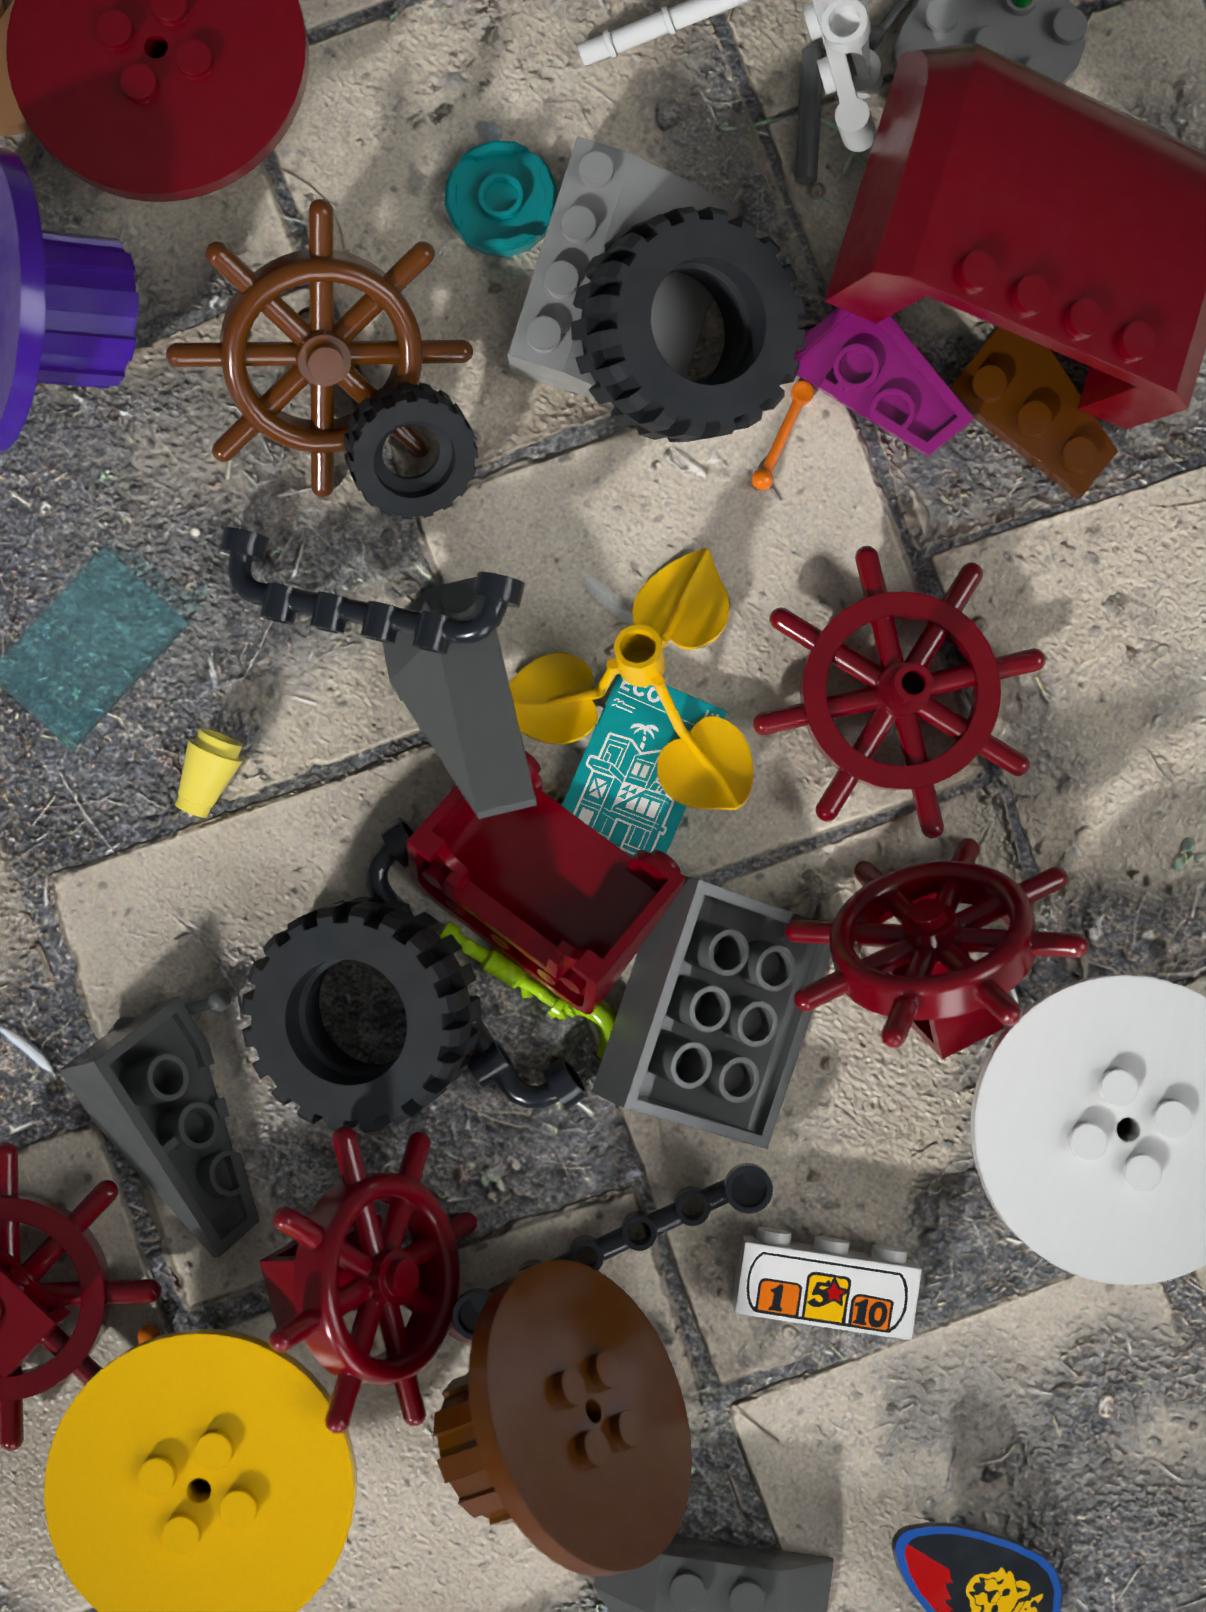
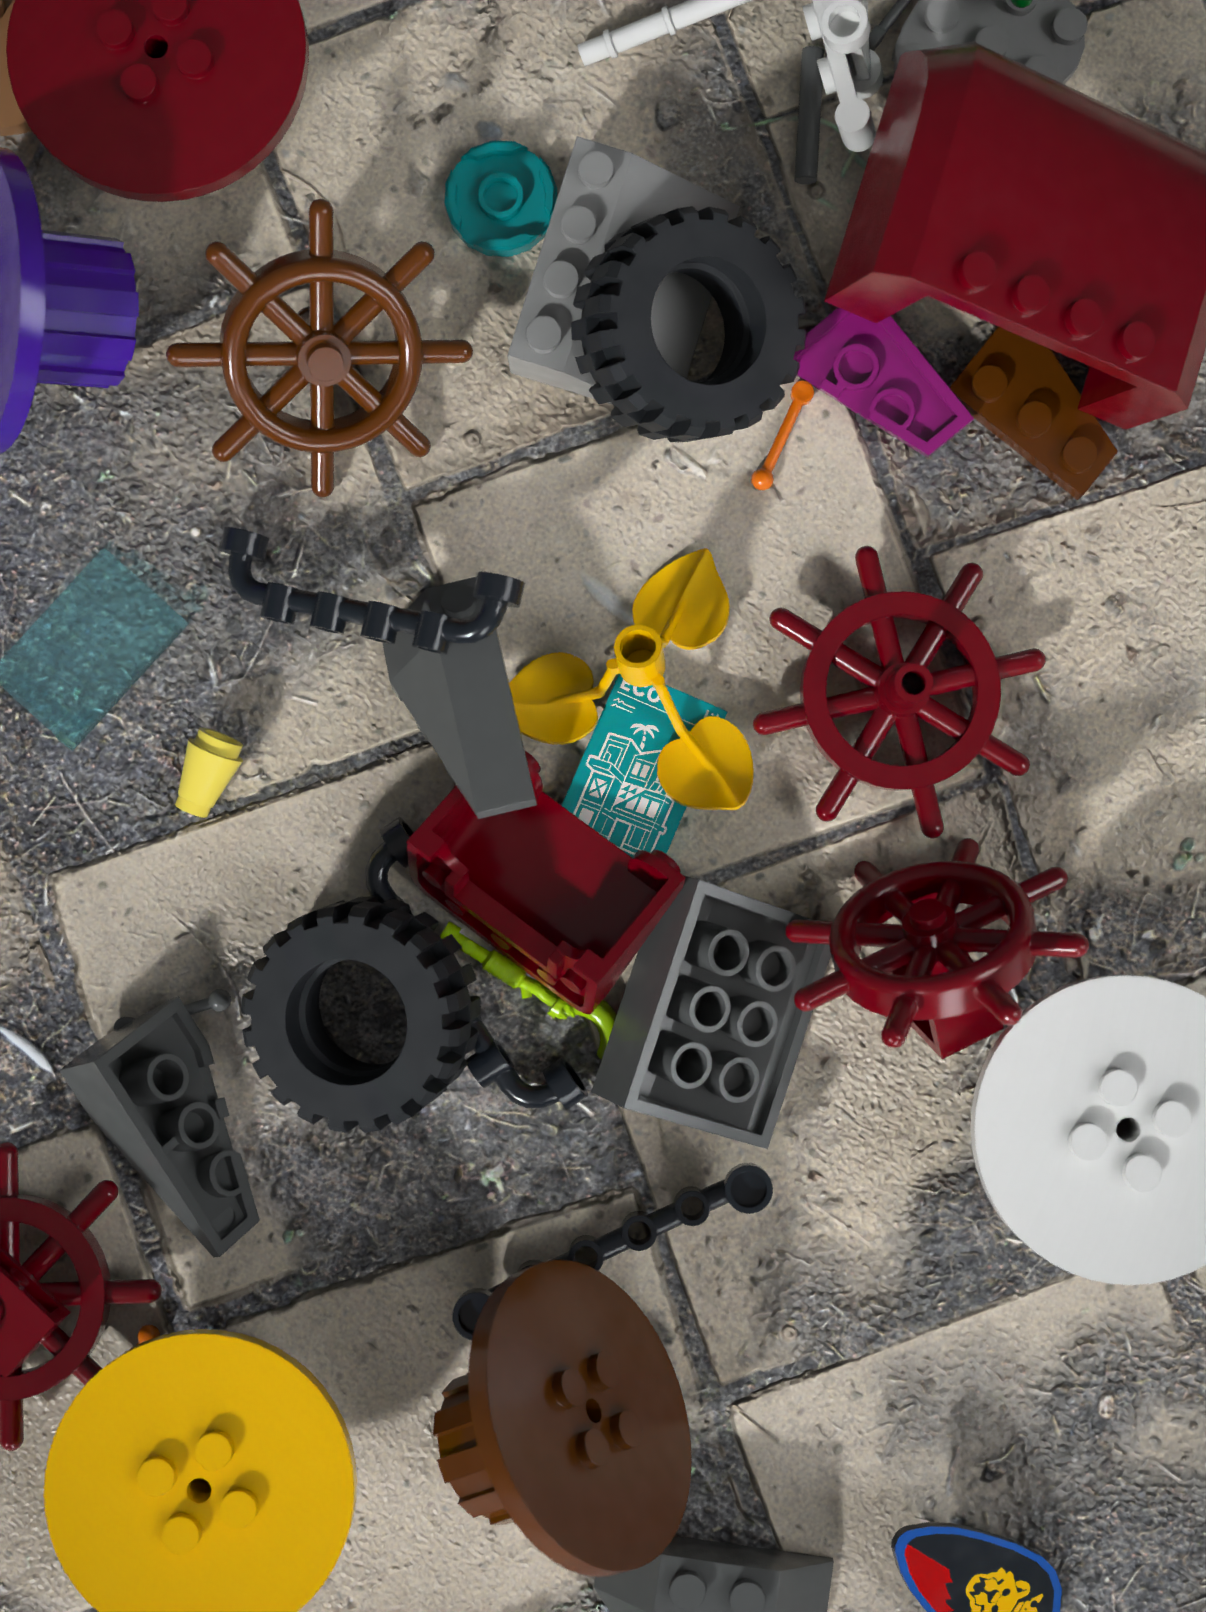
dark red piece [259,1126,477,1434] -> none
black tyre [343,381,478,519] -> none
brick [731,1227,922,1341] -> none

